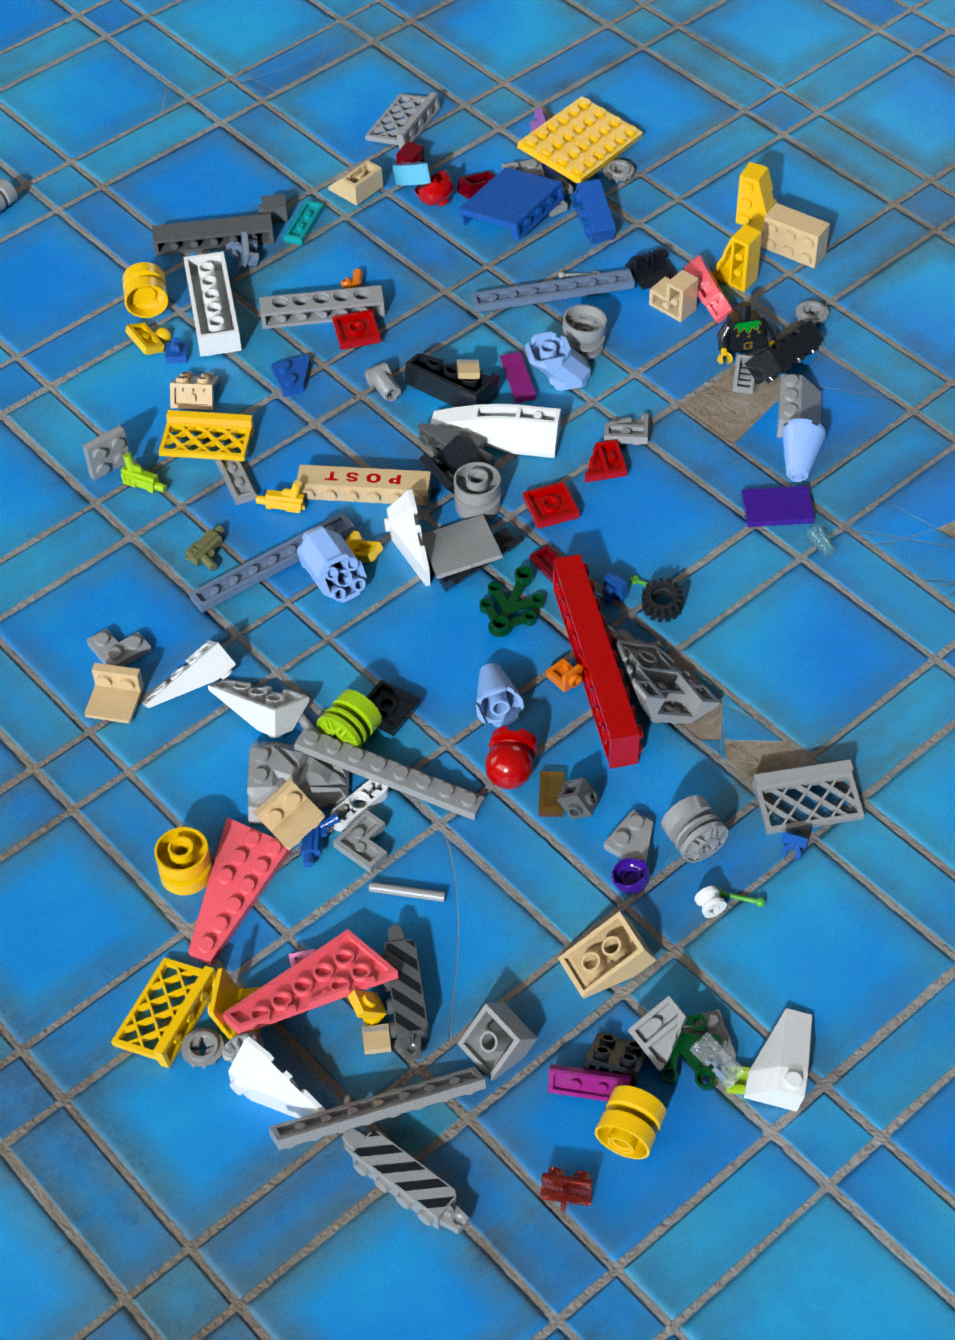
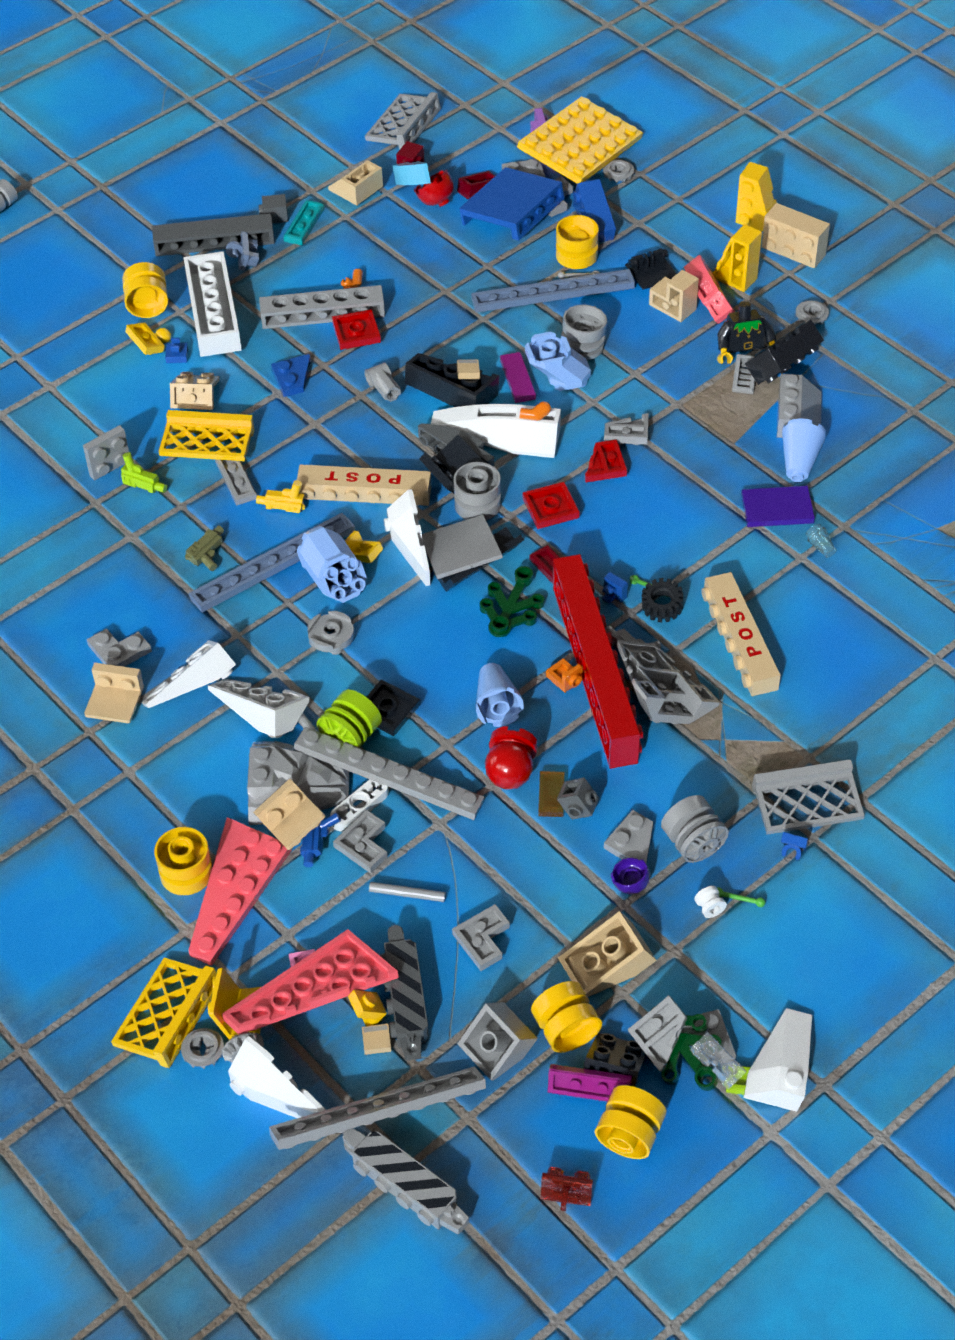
none -> light grey plate [307,611,354,655]
none -> light grey plate [452,904,510,971]
none -> orange arm [520,401,551,421]
none -> yellow wheel [531,981,602,1053]
none -> yellow wheel [556,215,599,269]
none -> tan brick [701,572,781,696]

